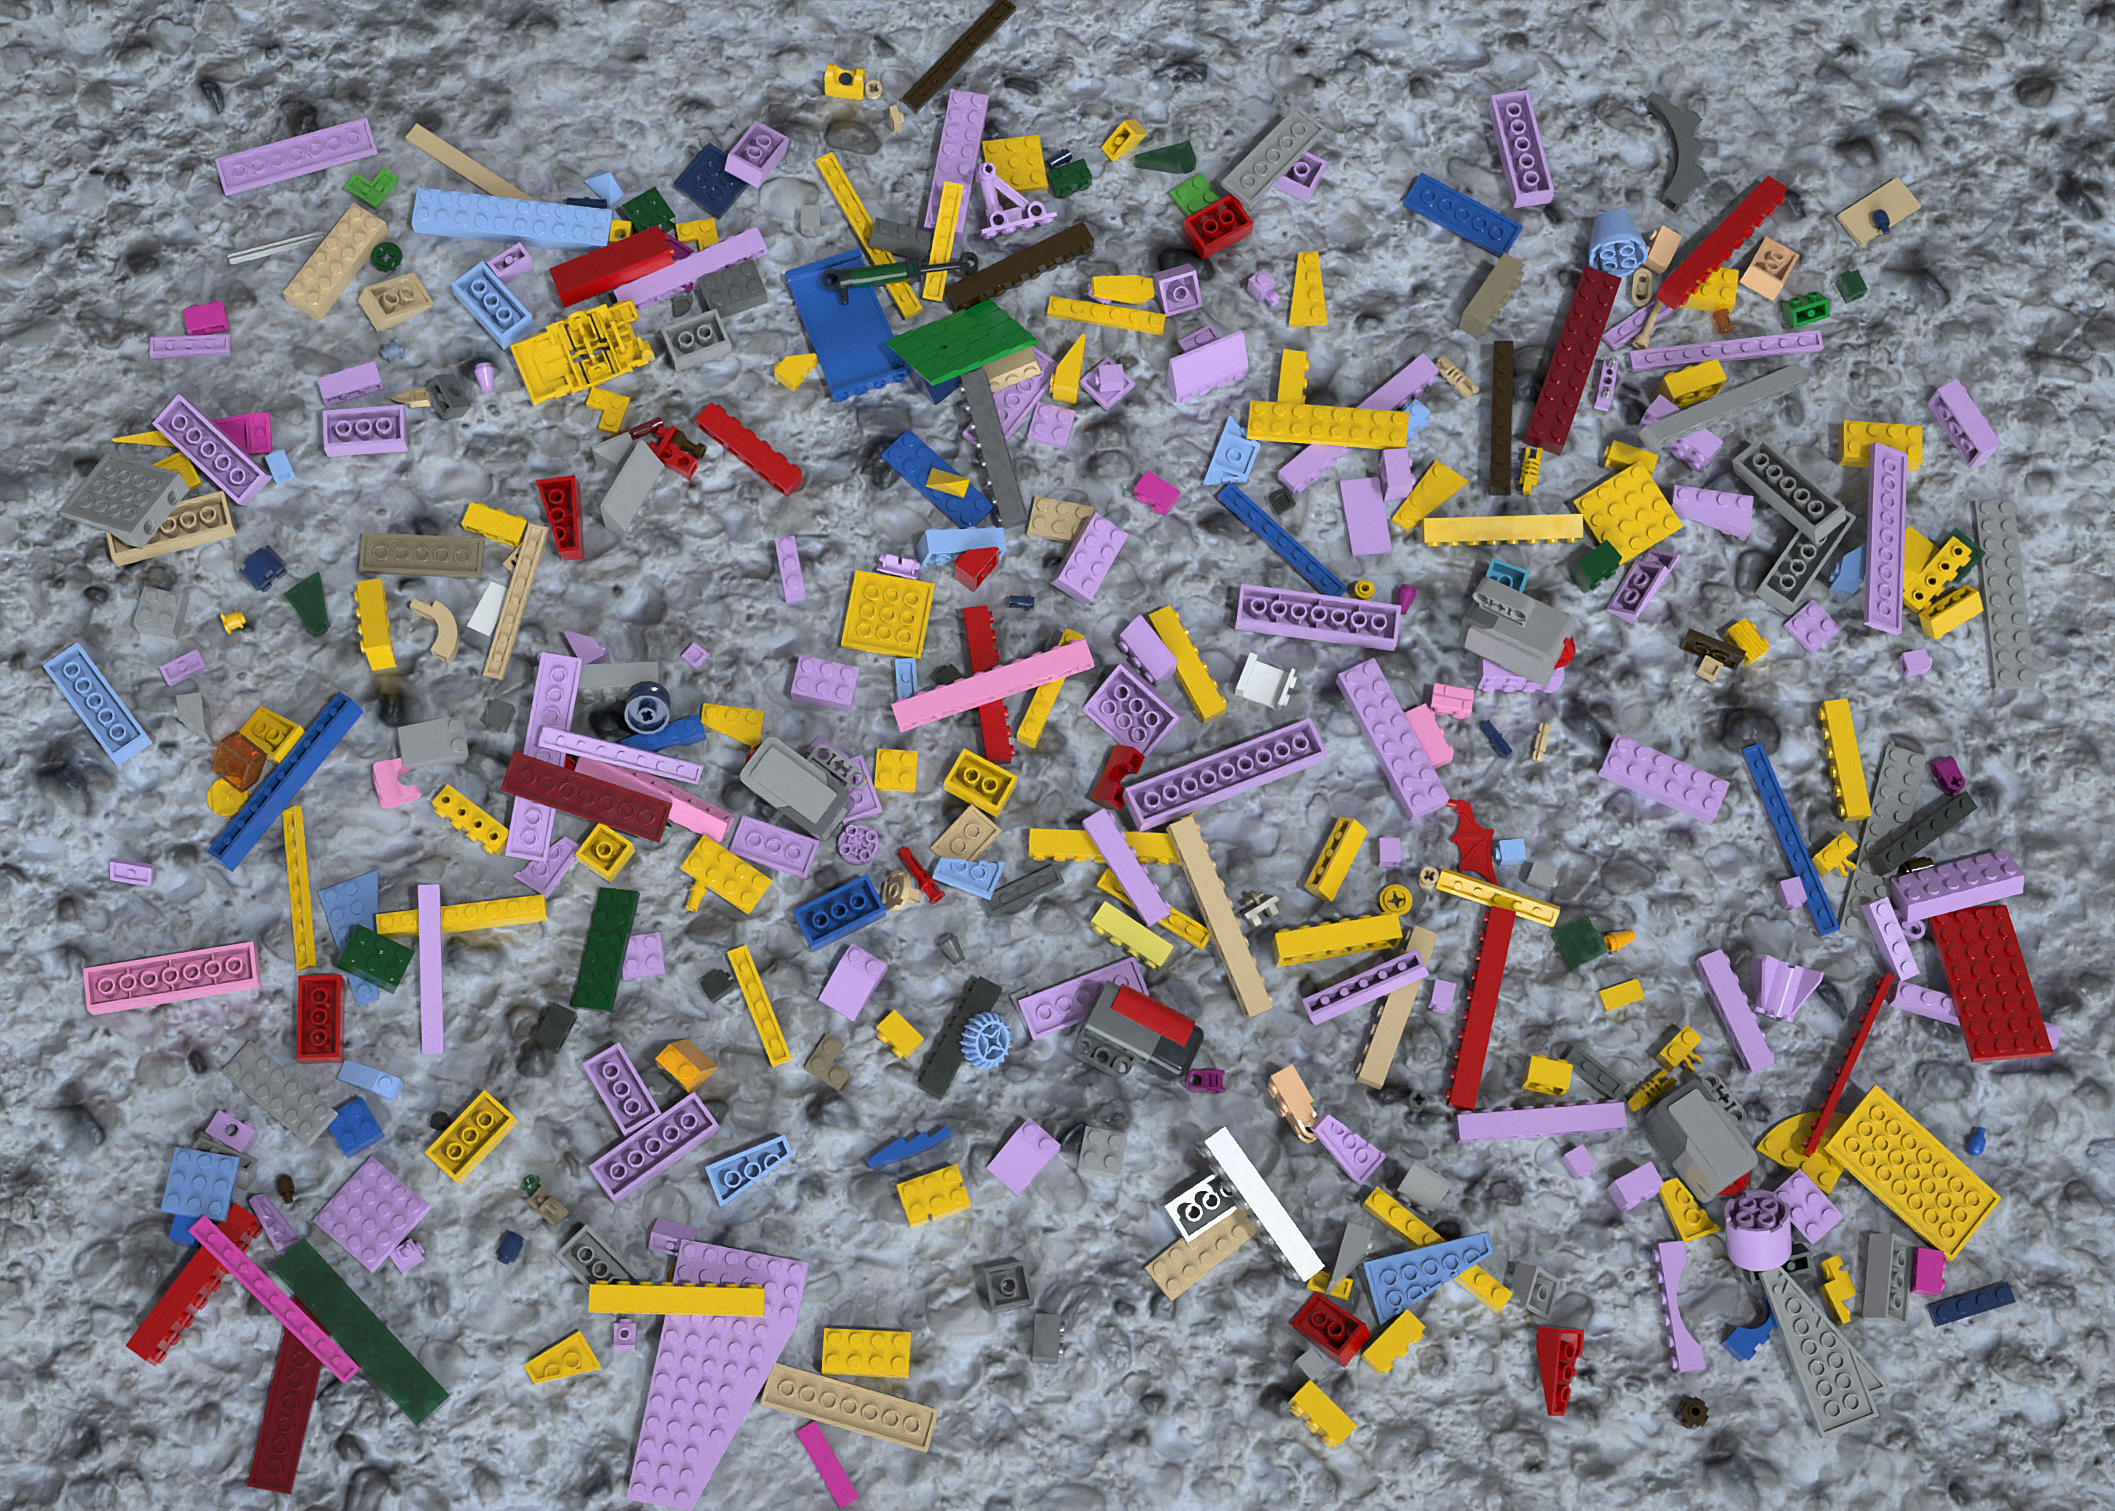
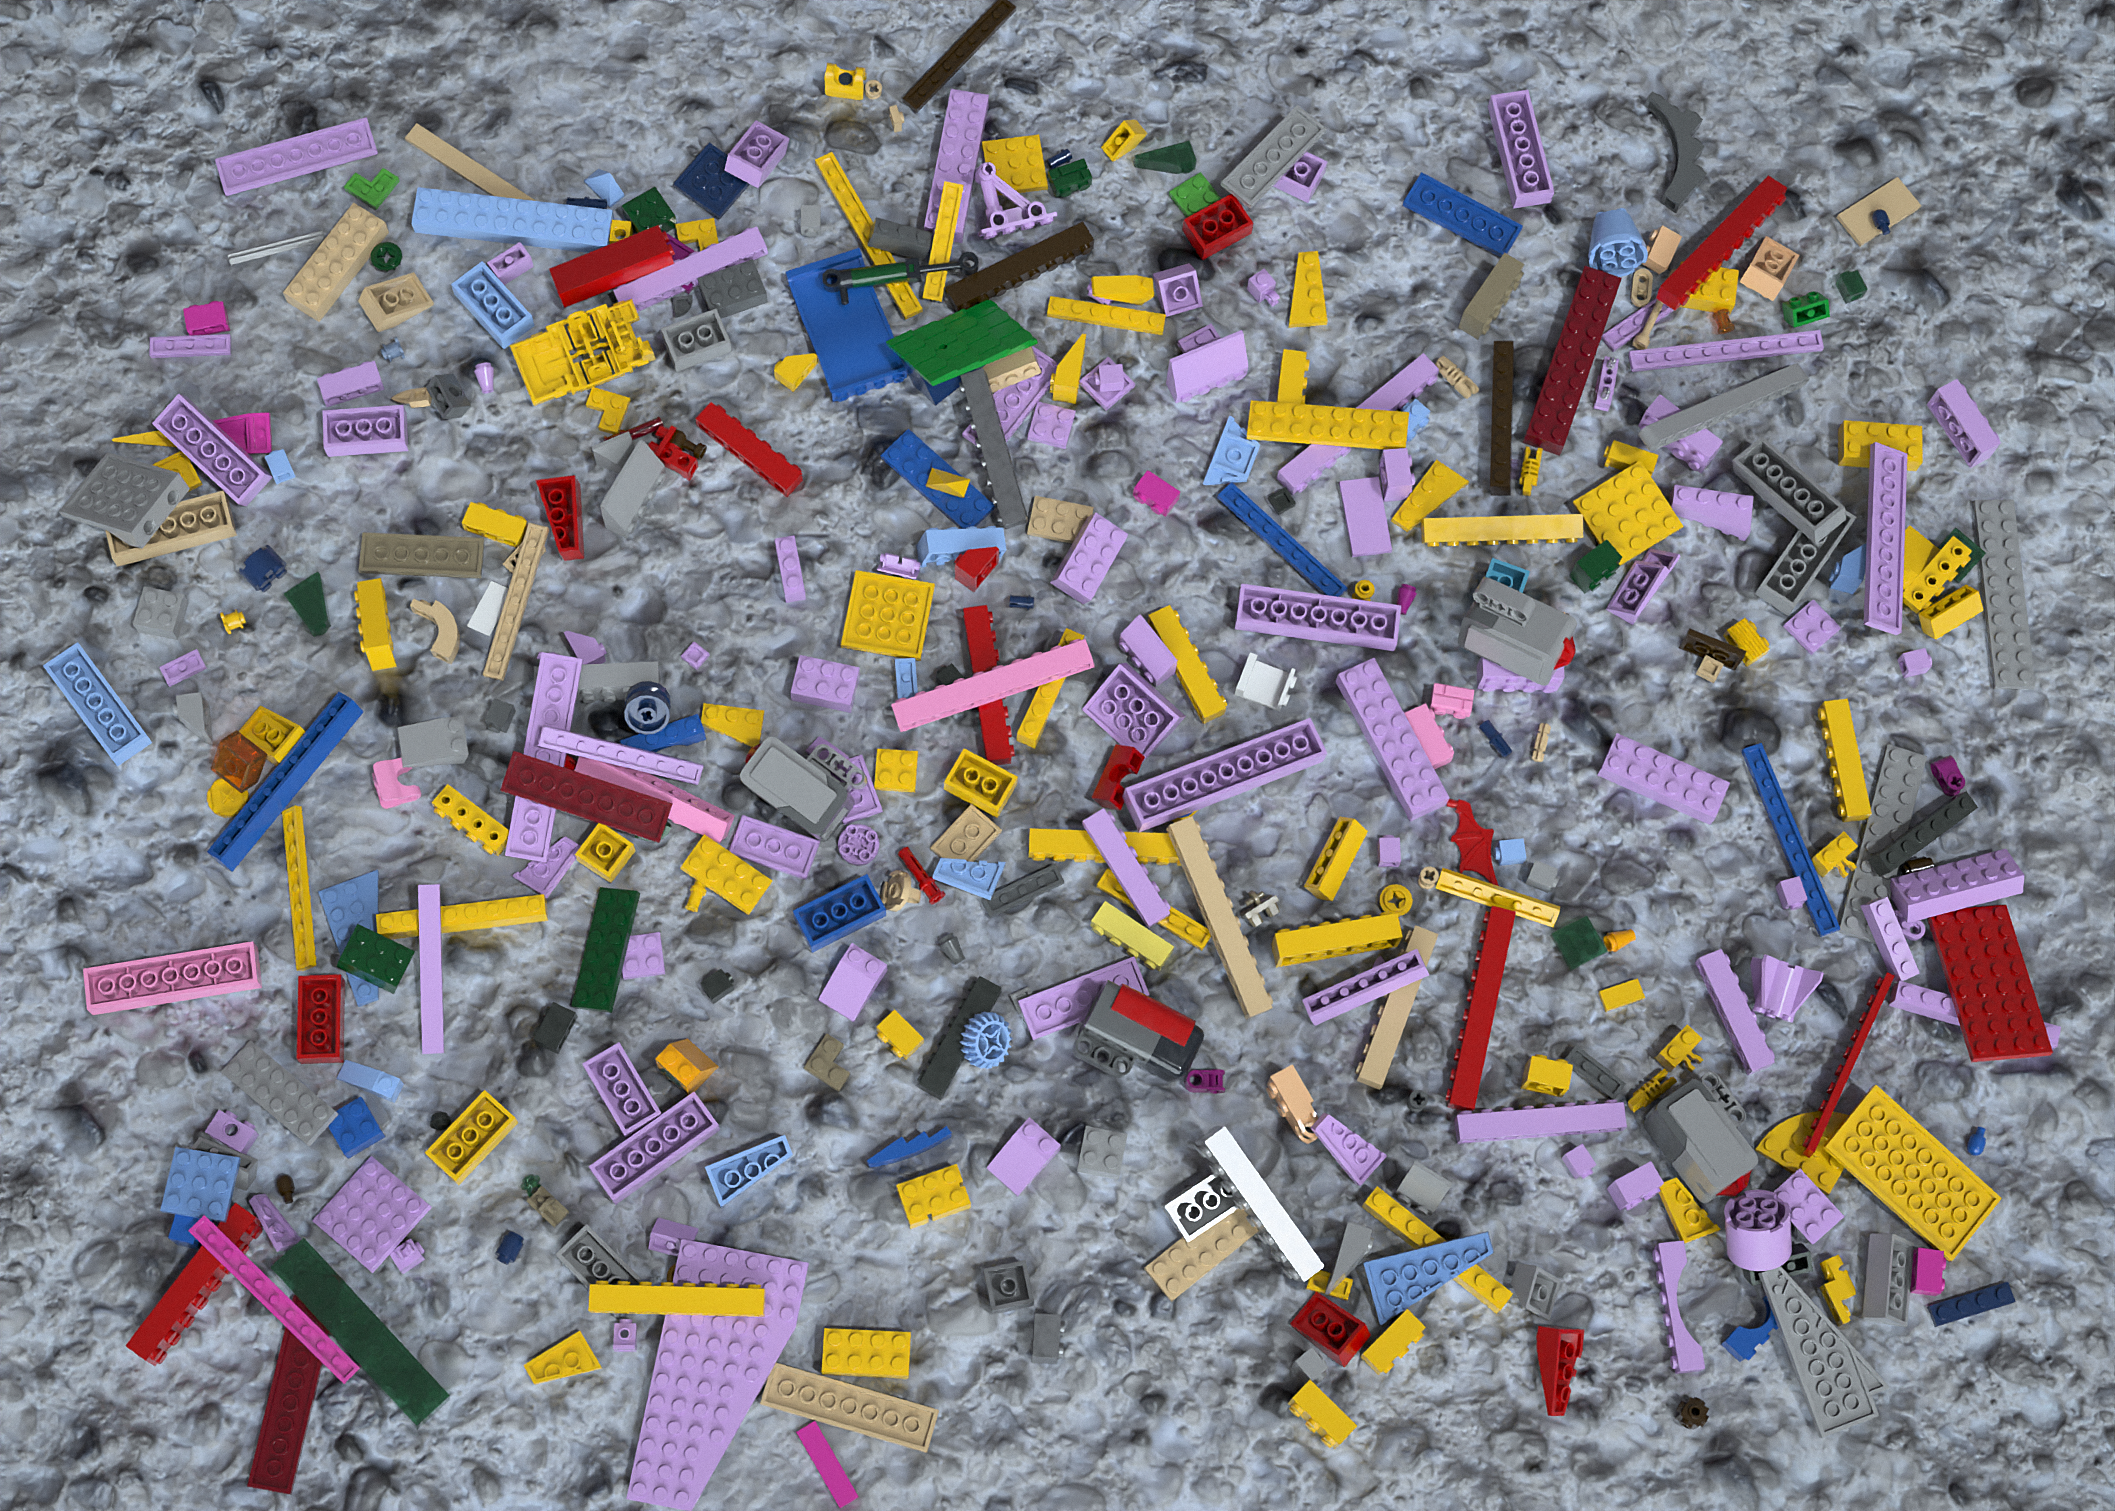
lavender plate [110,858,154,887] -> none
yellow plate [727,945,792,1068] -> none
lavender brick [1428,979,1456,1014] -> none
yellow brick [1656,359,1727,409] -> none

